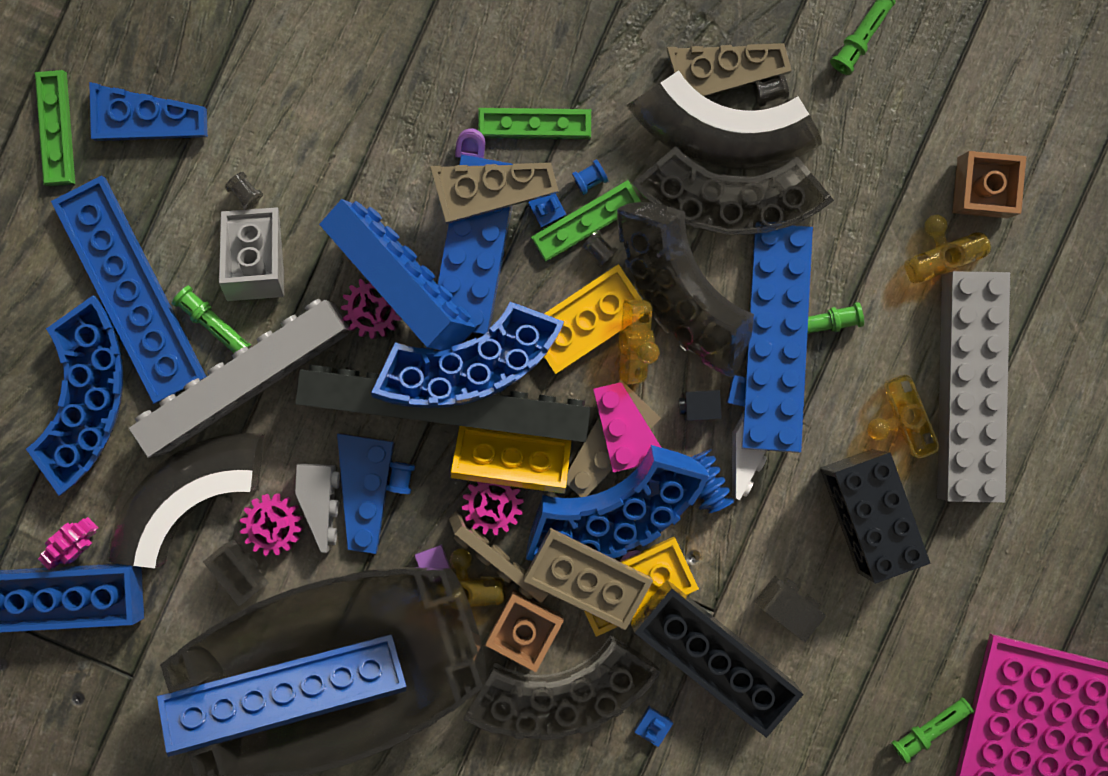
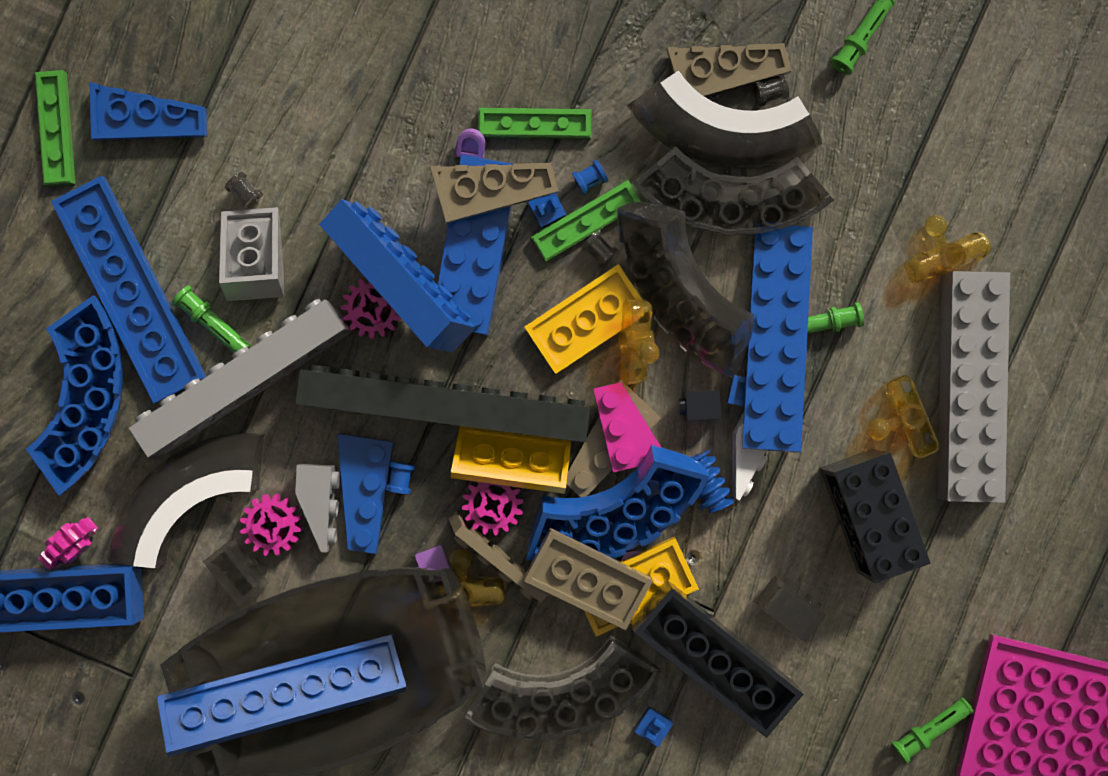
blue brick [371,302,564,408] -> none
medium nougat brick [485,589,563,672] -> none
medium nougat brick [952,151,1026,218] -> none

